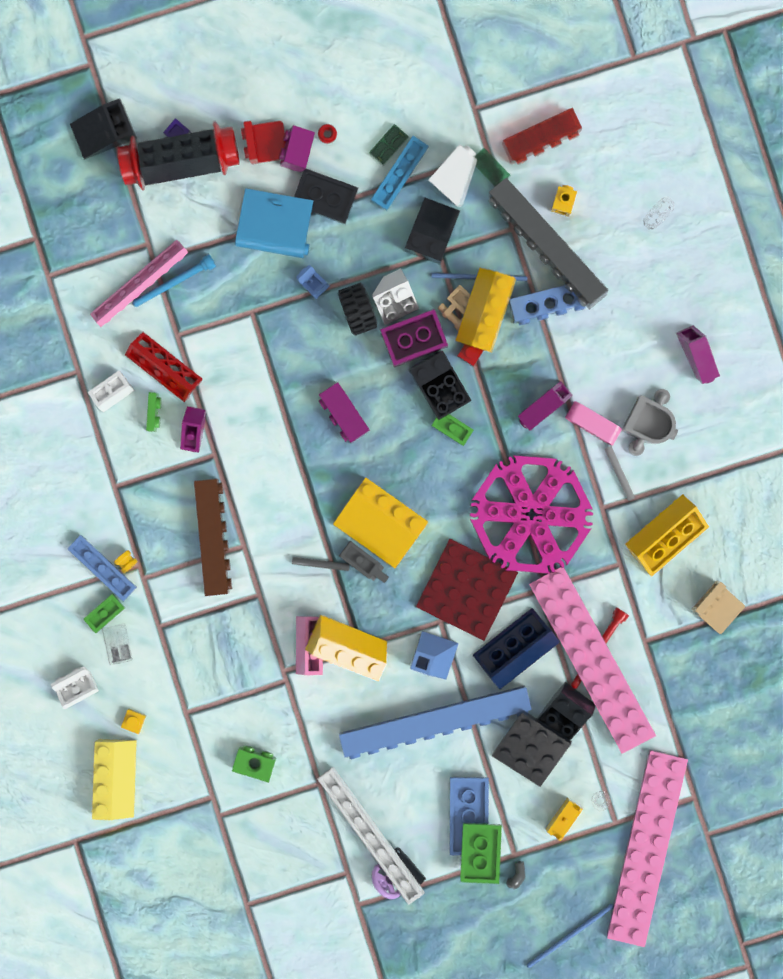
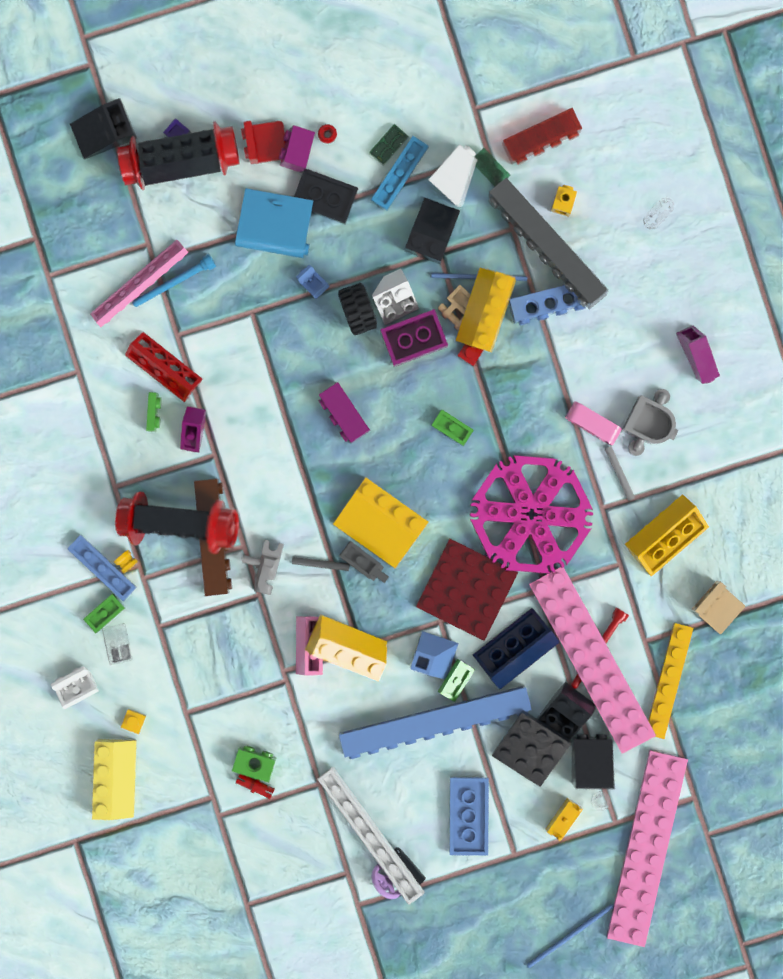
white hinge [88,371,135,412] -> none
black slope [408,350,472,420] -> none
bright green plate [460,823,502,884] -> none
dark grey arm [506,861,525,889] -> none
magenta slope [518,381,573,431] -> none
none -> brick [115,491,239,554]
none -> red pin [235,774,275,800]
none -> light grey piece [242,539,284,595]
none -> plate [438,659,475,702]
none -> black slope [572,734,615,789]
none -> yellow plate [648,623,693,739]

